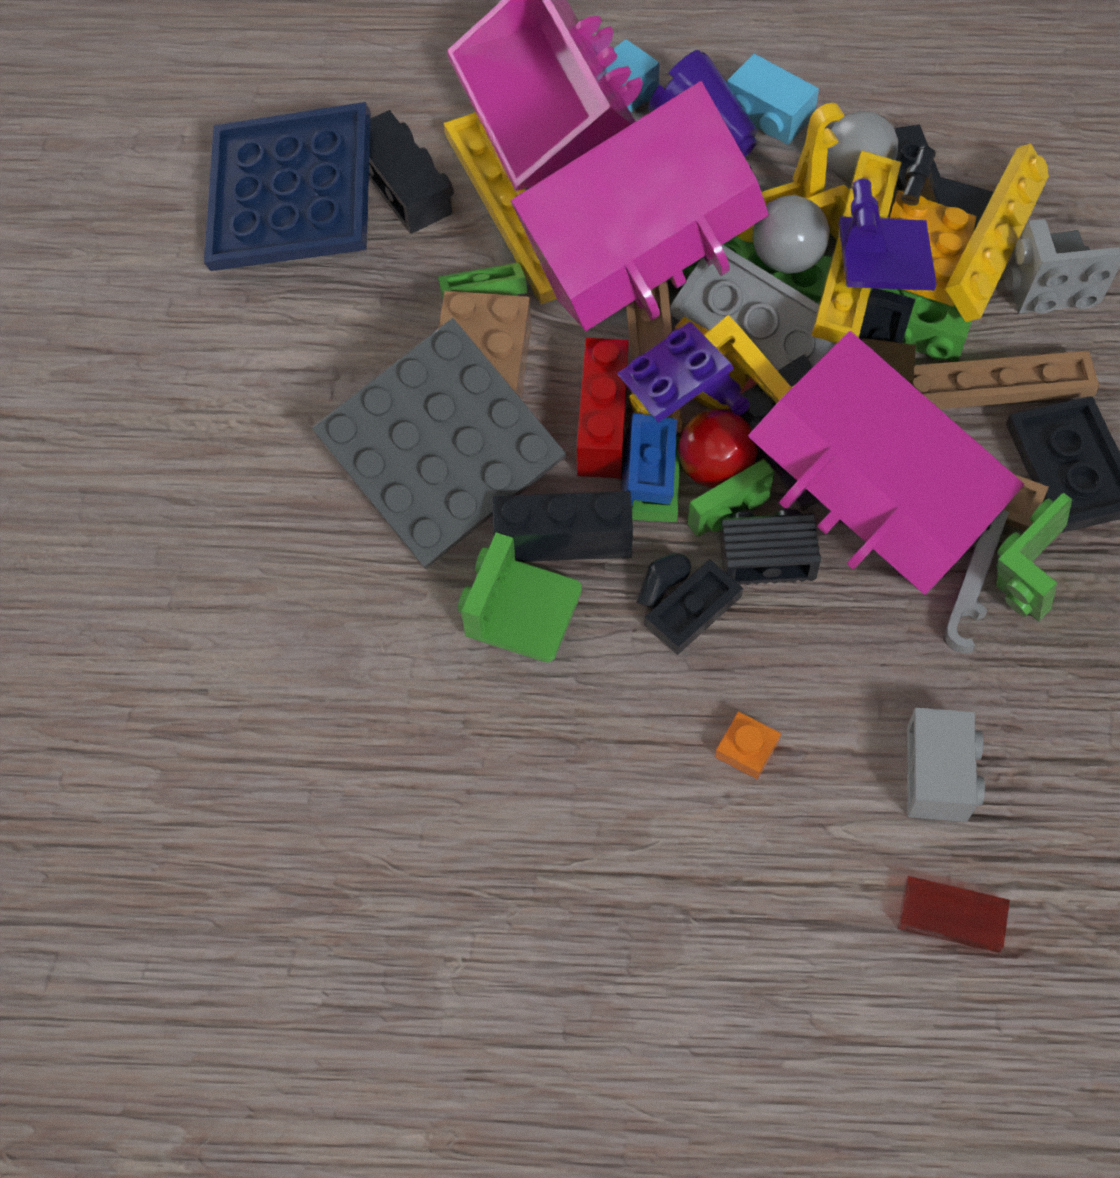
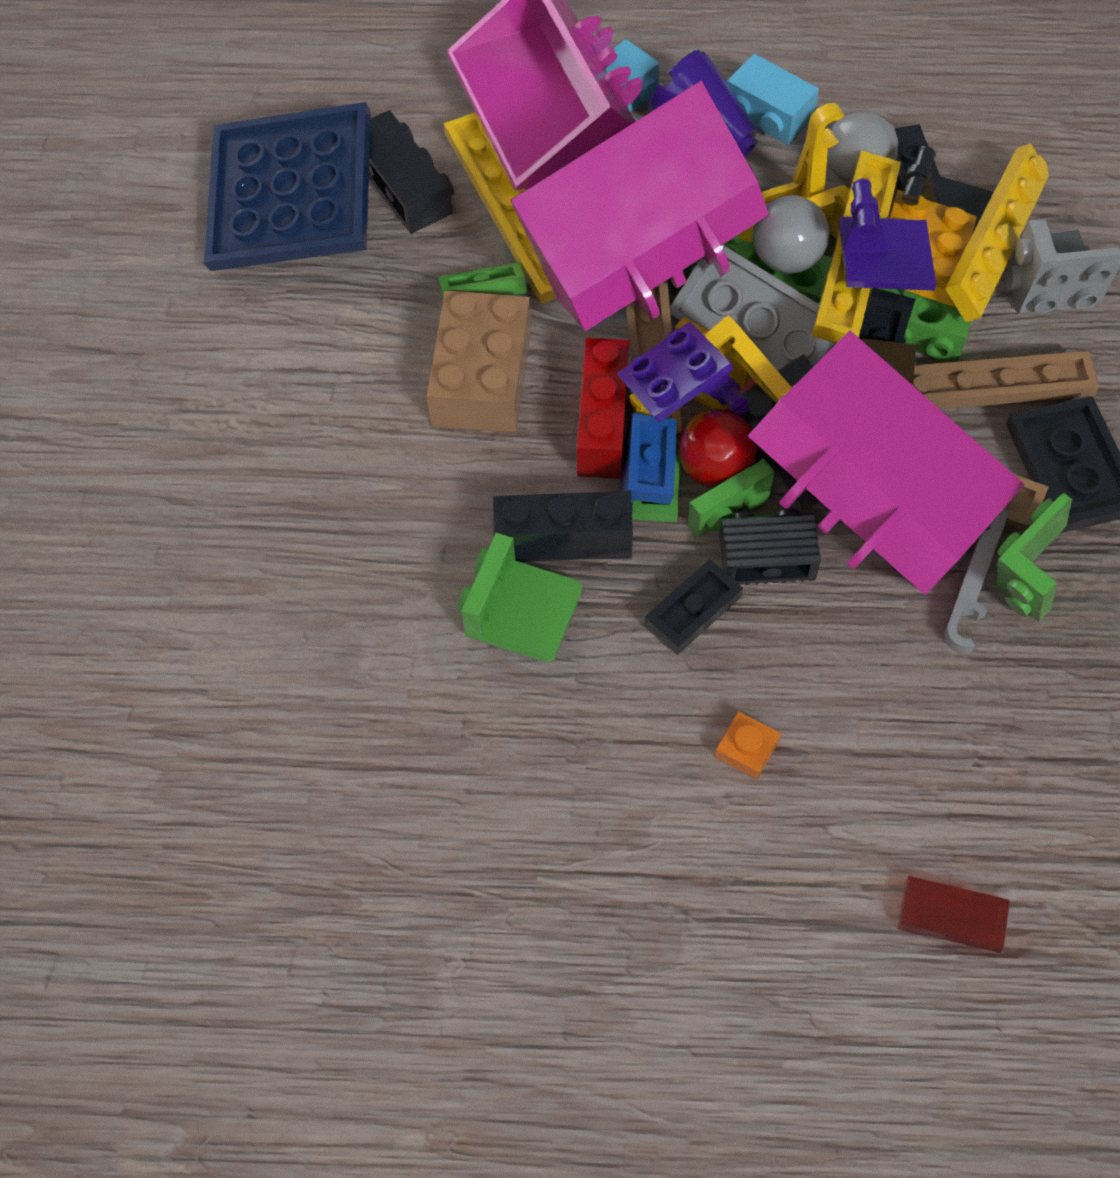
dark grey plate [312,318,566,569] -> none
black arm [636,553,692,609] -> none
light grey brick [907,707,985,822] -> none

